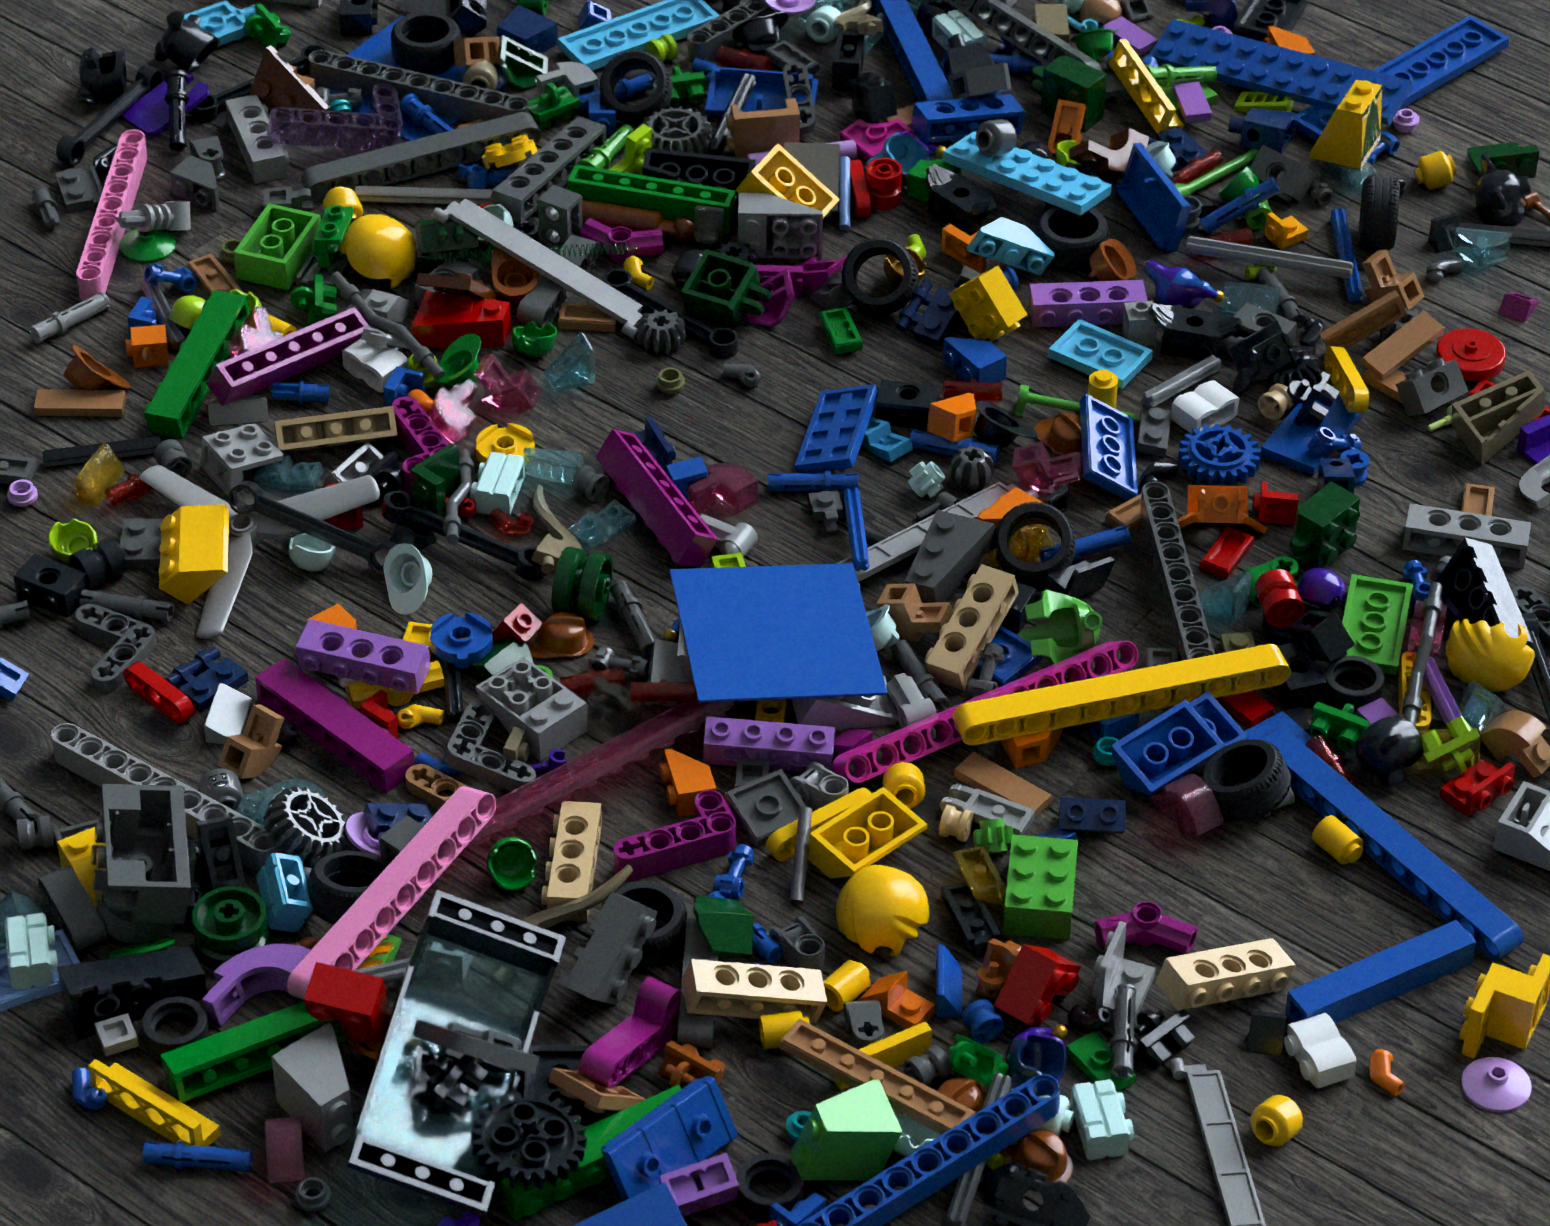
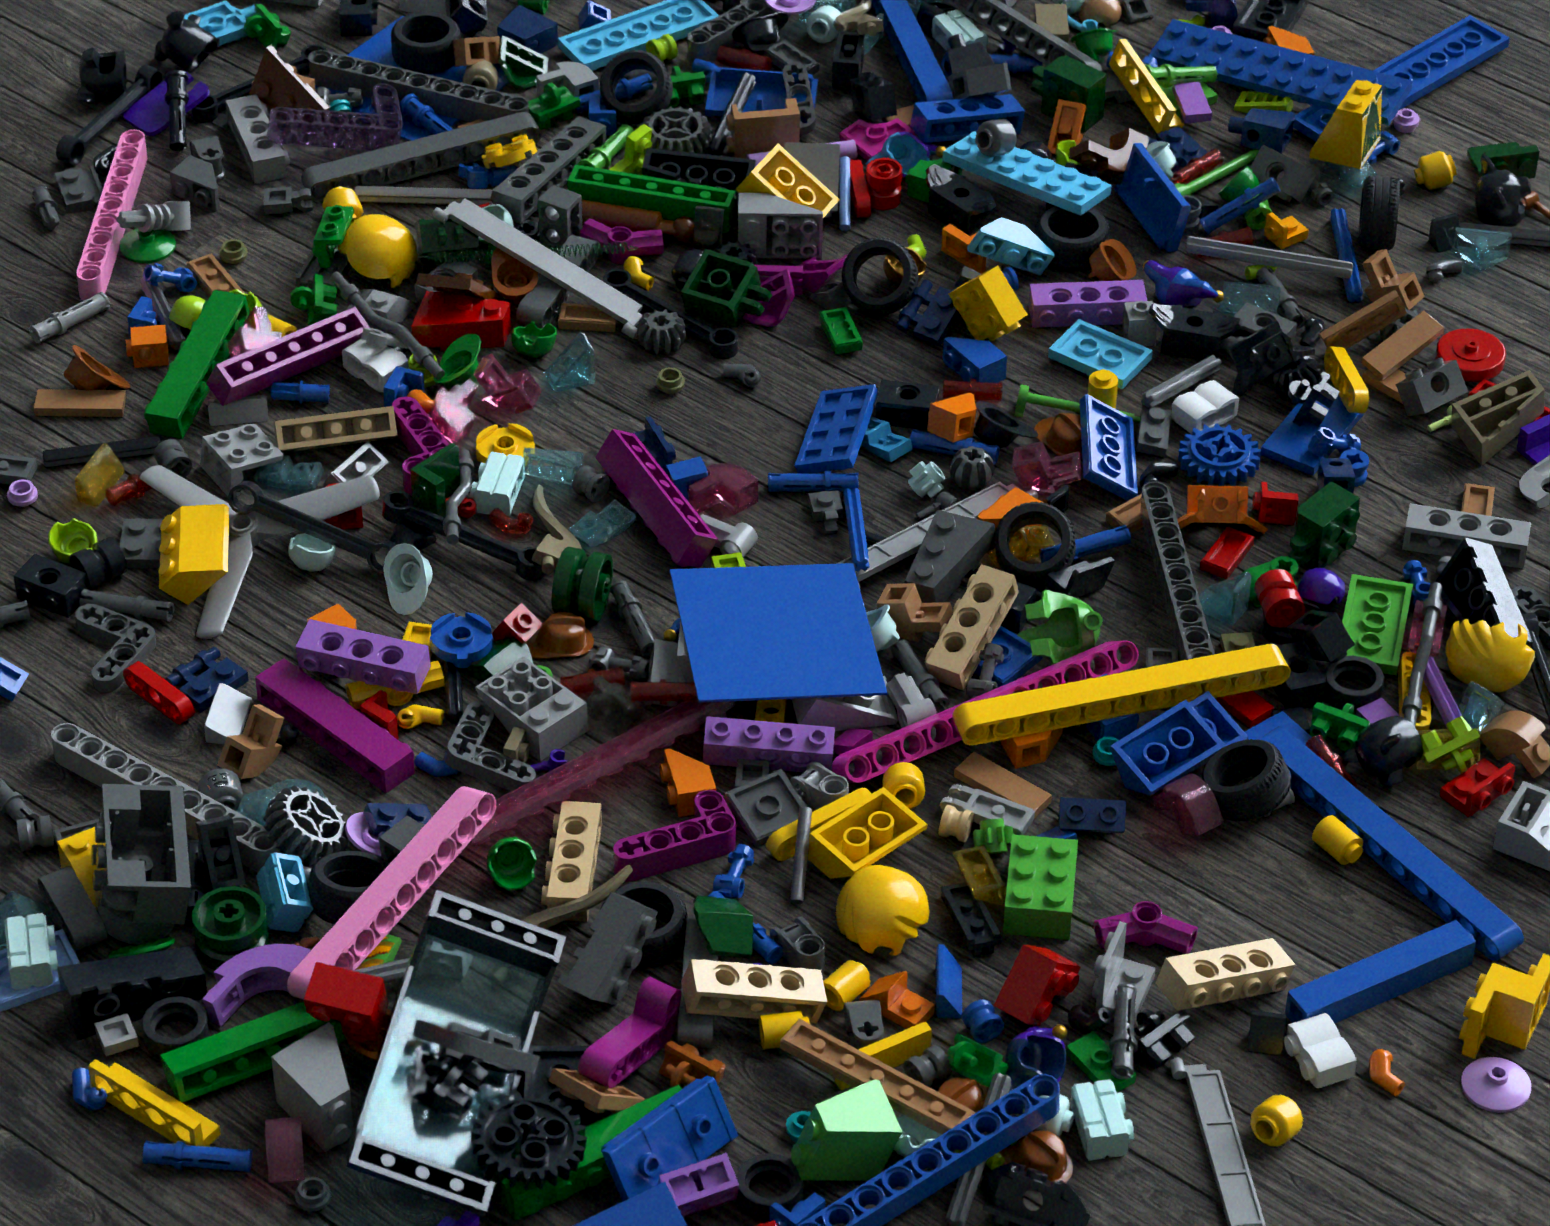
bright green brick [234,203,321,291] -> none
black hips [353,452,403,507] -> none
medium nougat beam [405,764,471,809] -> none
dark orange hips [976,938,1022,1000] -> none
medium lavender tile [1102,16,1158,57] -> none
tan wheel [1258,383,1294,420] -> none
magenta slope [1499,292,1539,322] -> none

